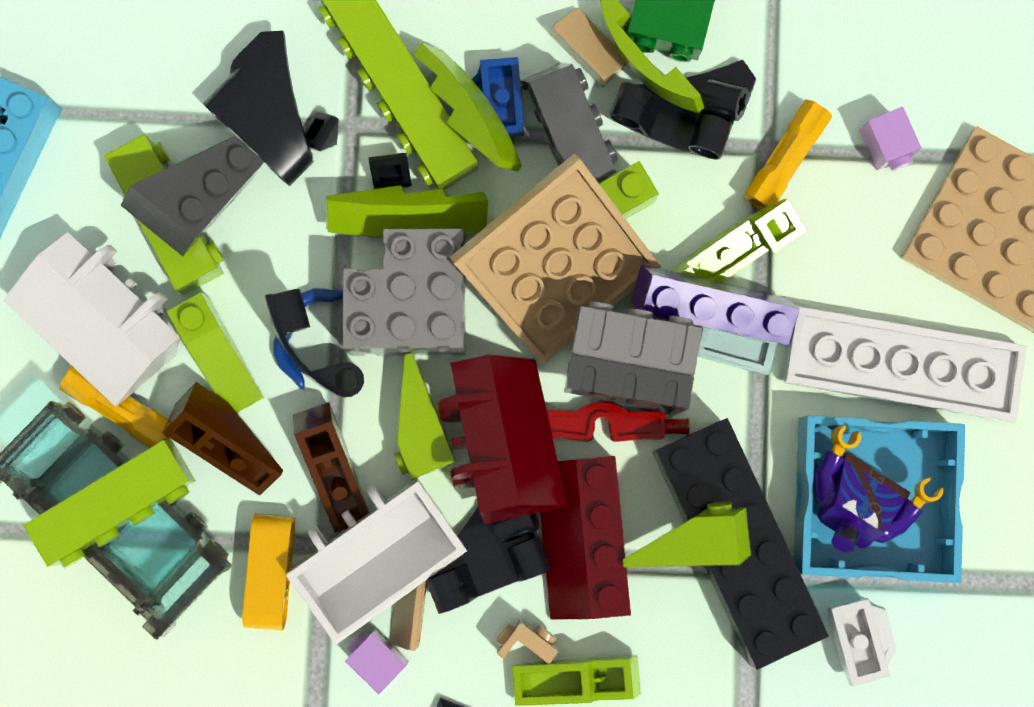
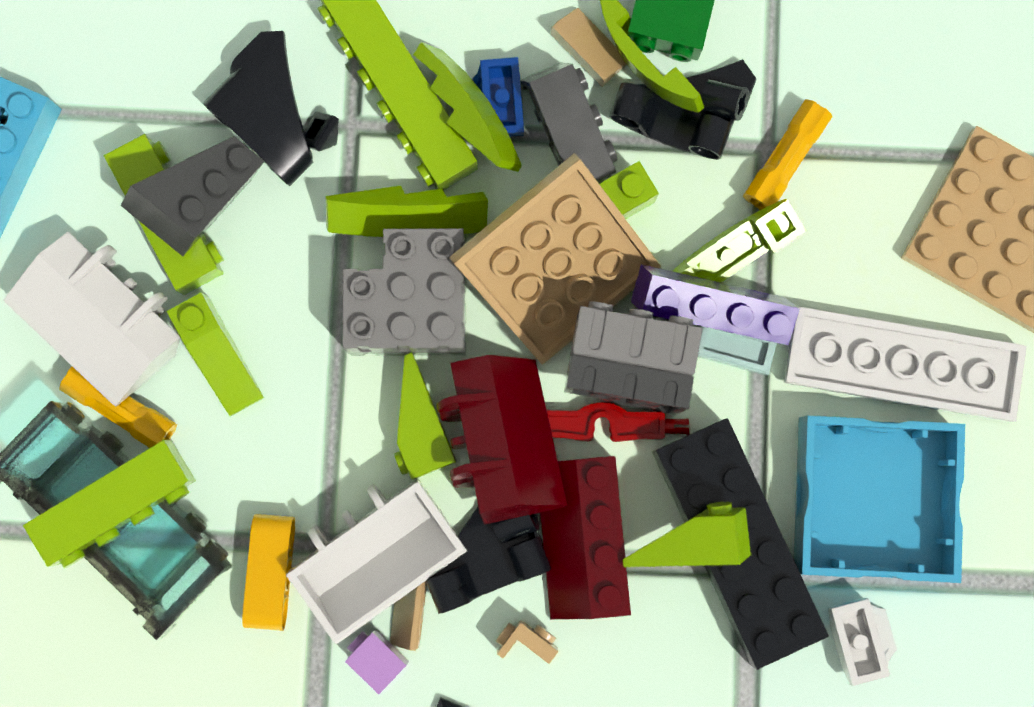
reddish brown slope [162,382,283,496] -> none
black panel [265,288,364,398] -> none
blue animal [273,288,343,389] -> none
reddish brown slope [293,402,369,533] -> none
black slope [368,153,412,189] -> none
lime slope [512,655,641,706] -> none
dark purple torso [813,425,943,553] -> none
lavender brick [859,106,922,171] -> none

